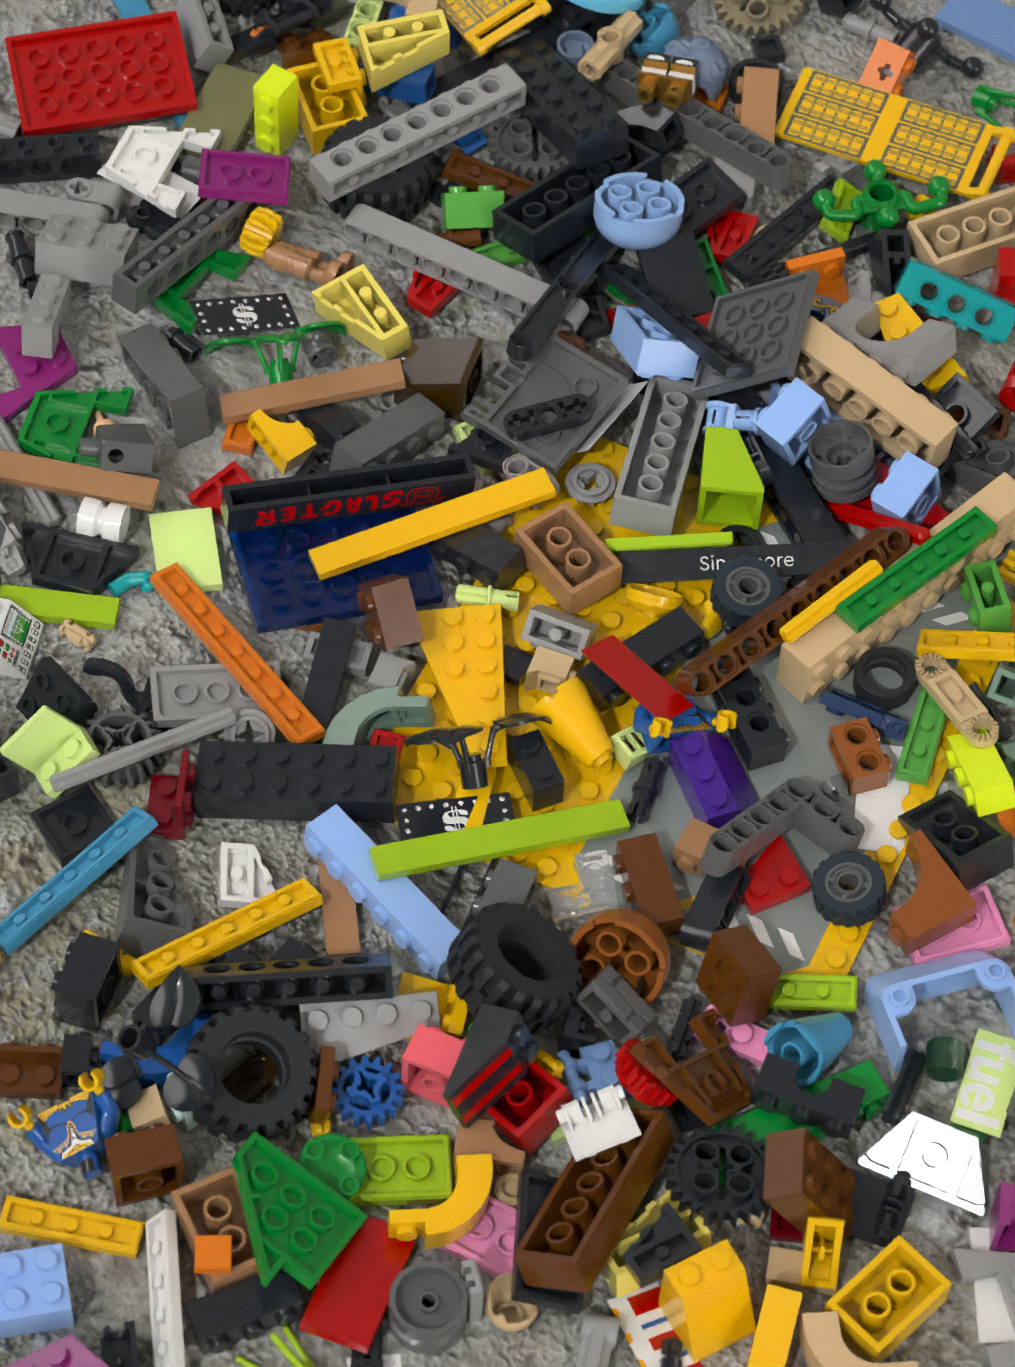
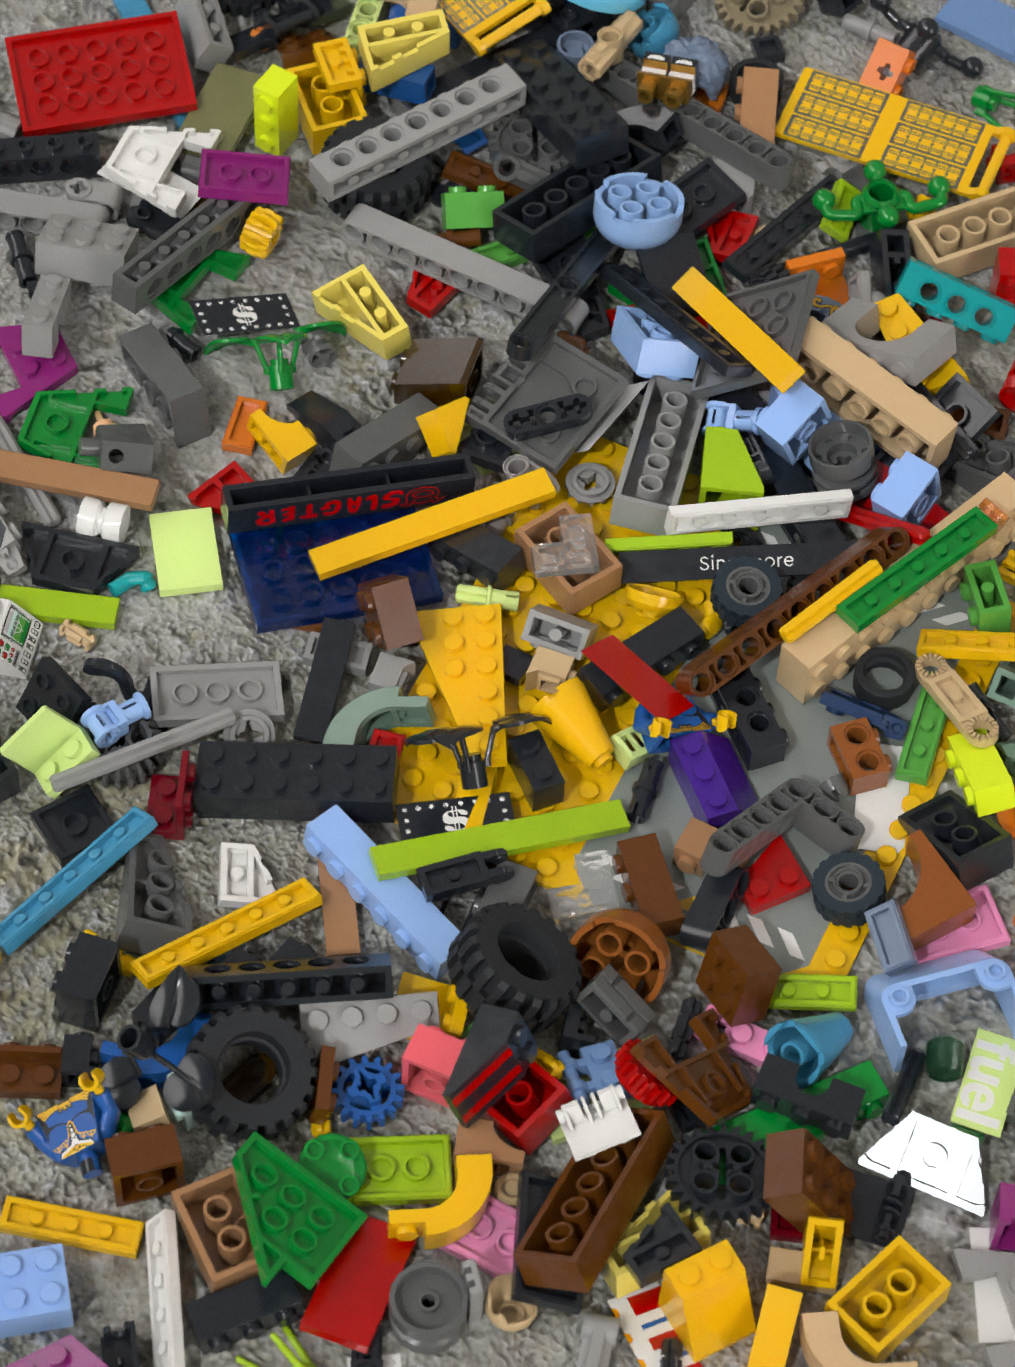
orange tile [150,562,325,744] -> none
orange tile [194,1235,232,1274] -> none
medium nougat tile [219,358,406,425] -> none
medium nougat piece [263,241,356,286] -> none
none -> light blue connector [80,691,152,748]
none -> yellow slope [416,396,470,457]
none -> black hinge [416,848,515,903]
none -> dark grey piece [491,151,551,190]
none -> clear plate [531,513,599,578]
none -> white tile [664,489,854,535]
none -> yellow tile [671,266,805,394]
none -> sand blue tile [864,899,918,976]
none -> clear orange tile [979,497,1010,526]

